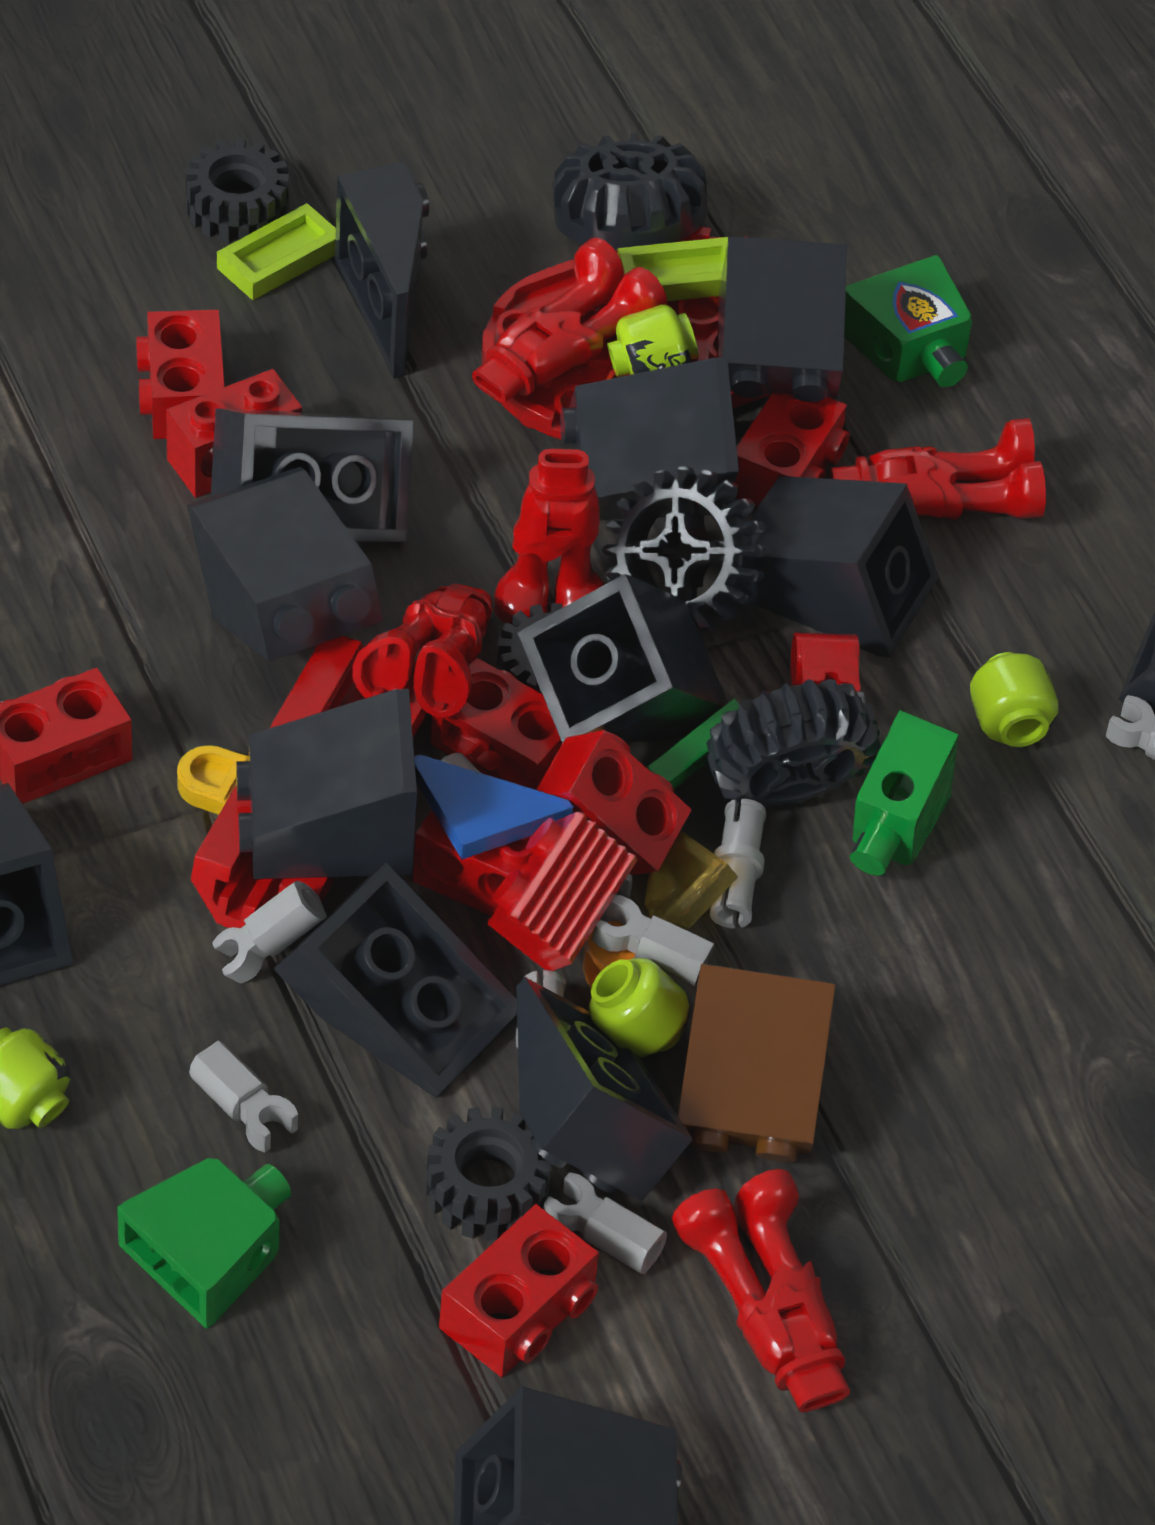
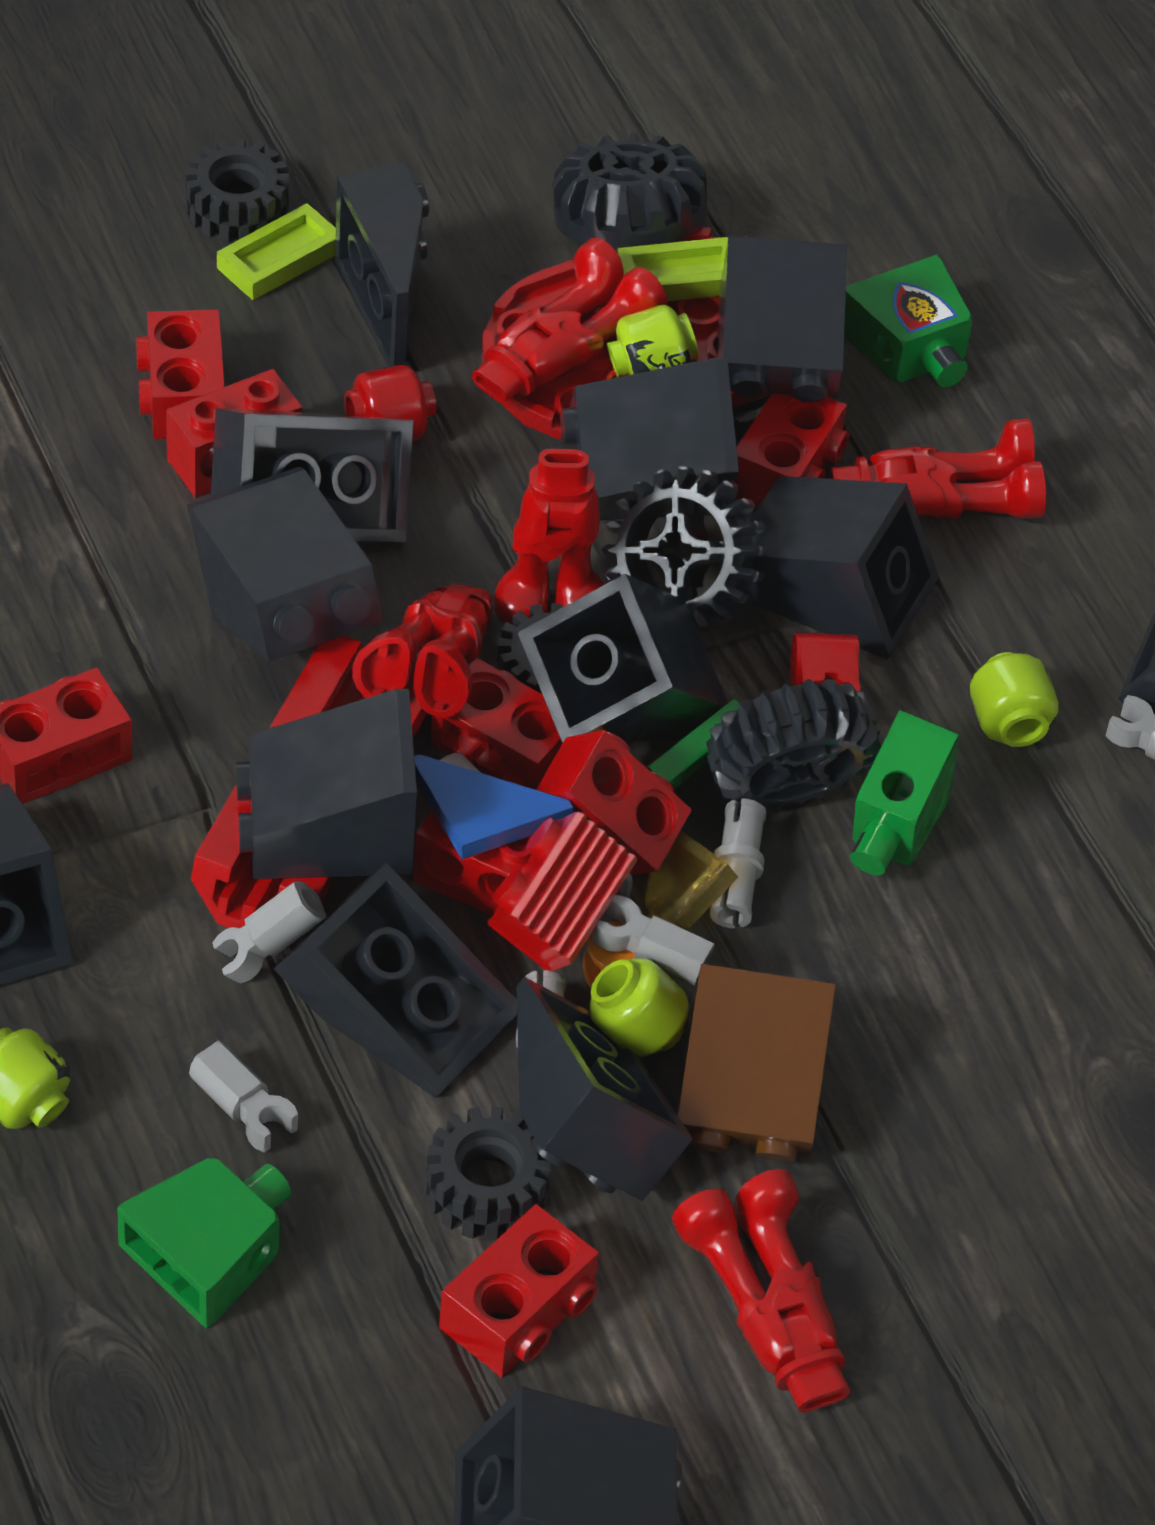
yellow tile [177,745,249,815] -> none
light grey bar [544,1172,667,1275] -> none
none -> red head [344,365,436,441]

